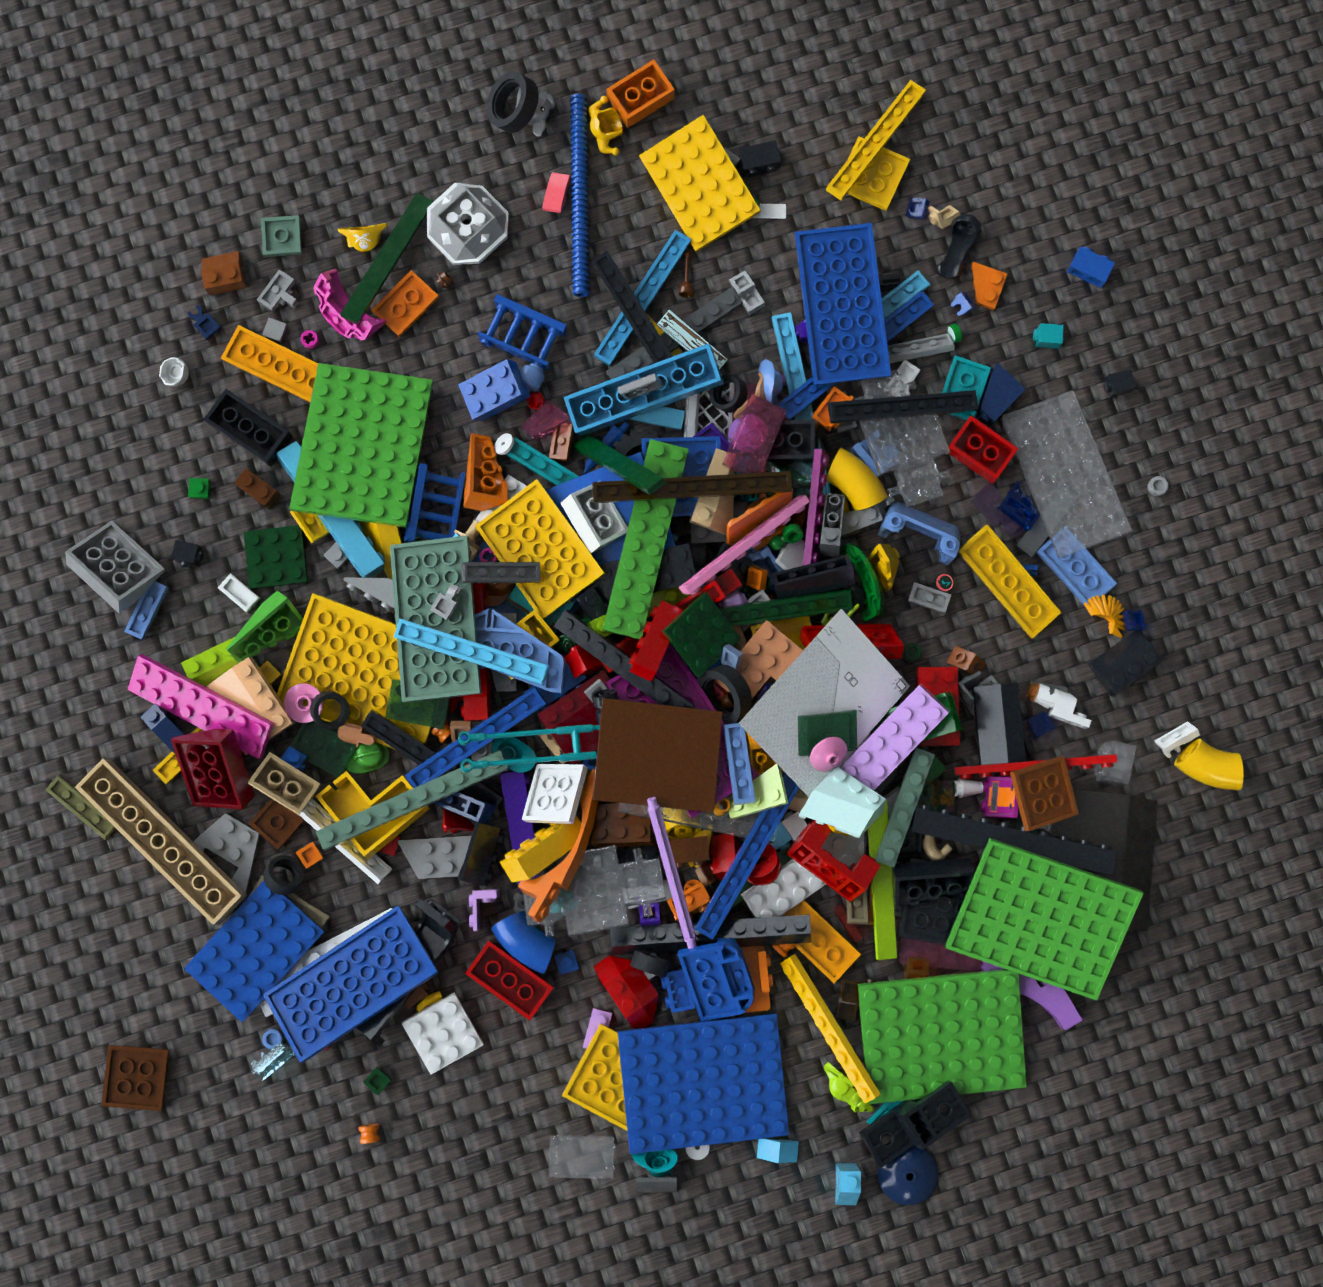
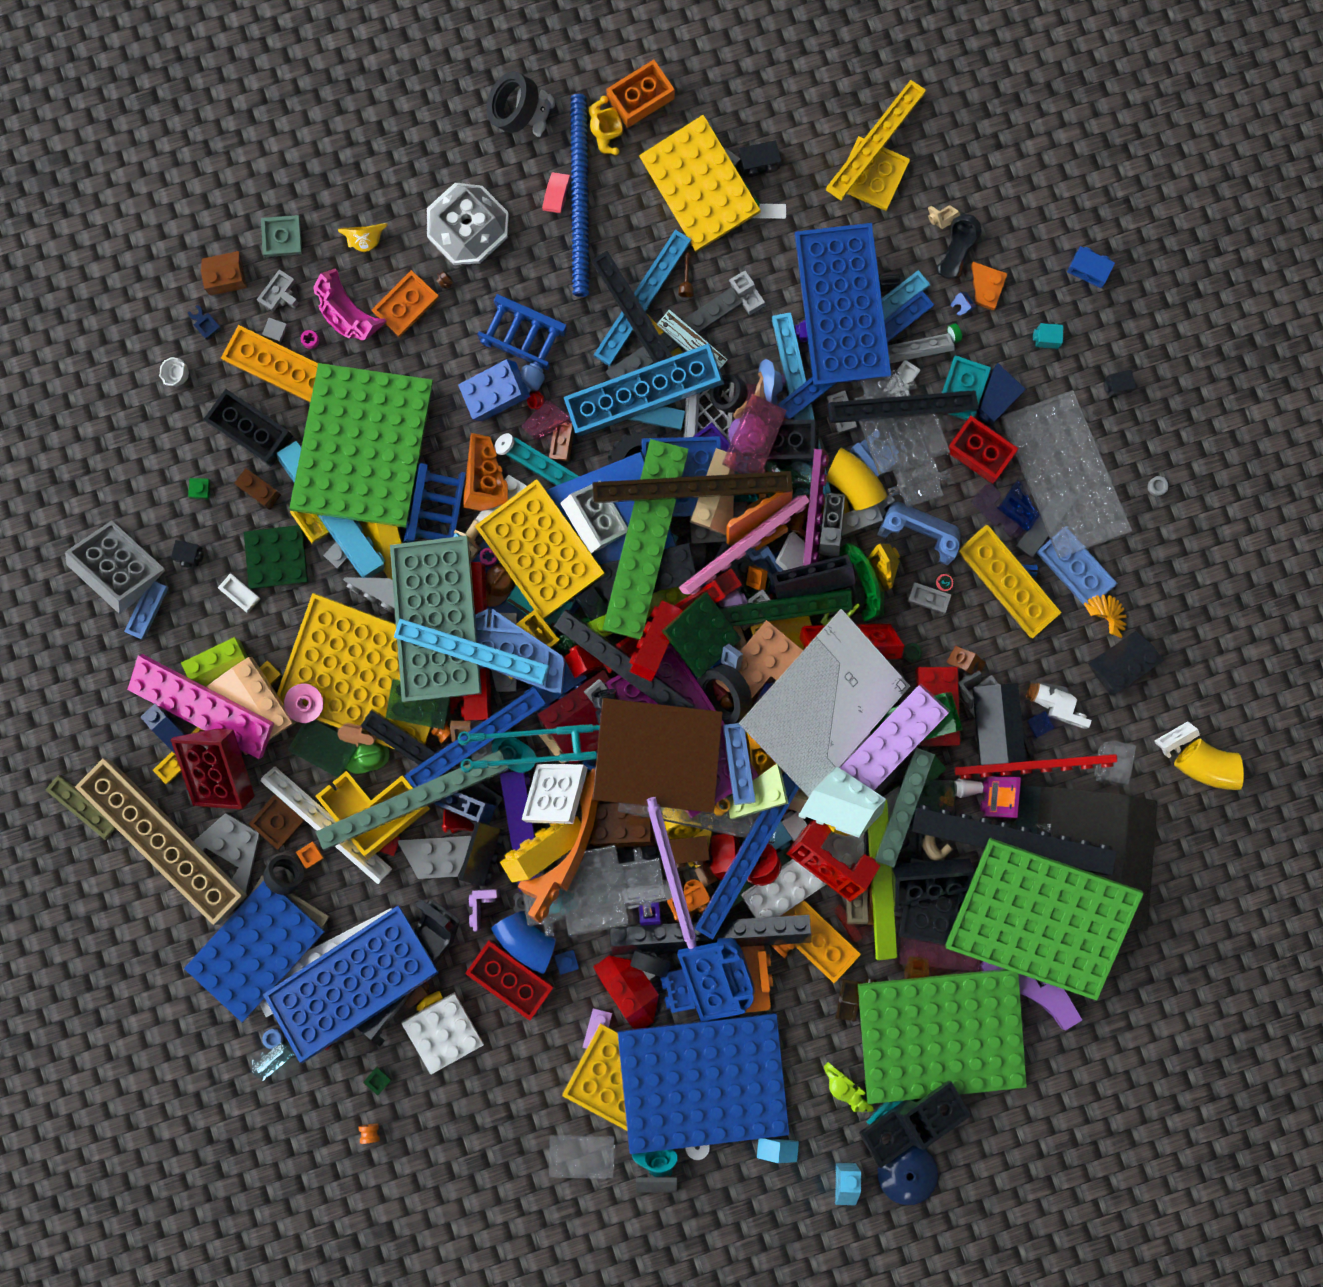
reddish brown plate [101,1044,170,1111] -> none
bright green wedge [226,591,303,663] -> none
tan slope [248,752,320,815] -> none
blue brick [281,746,307,772] -> none
black tyre [310,691,350,730] -> none
dark green tile [340,193,433,325] -> none
light grey plate [430,584,462,620] -> none
flat silver tile [461,562,541,583] -> none
dark green tile [573,434,665,495] -> none
blue bar [583,422,630,475] -> none
light grey tile [617,373,663,400] -> none
green plate [769,524,803,551] -> none
yellow plate [780,954,881,1103] -> none
clear green piece [798,710,857,756] -> none
bright pink dish [810,737,847,772] -> none
orange bracket [811,386,854,432] -> none
clear blue plate [905,198,930,219] -> none
dark orange plate [1010,756,1079,831] -> none
clear blue plate [1122,610,1146,631] -> none

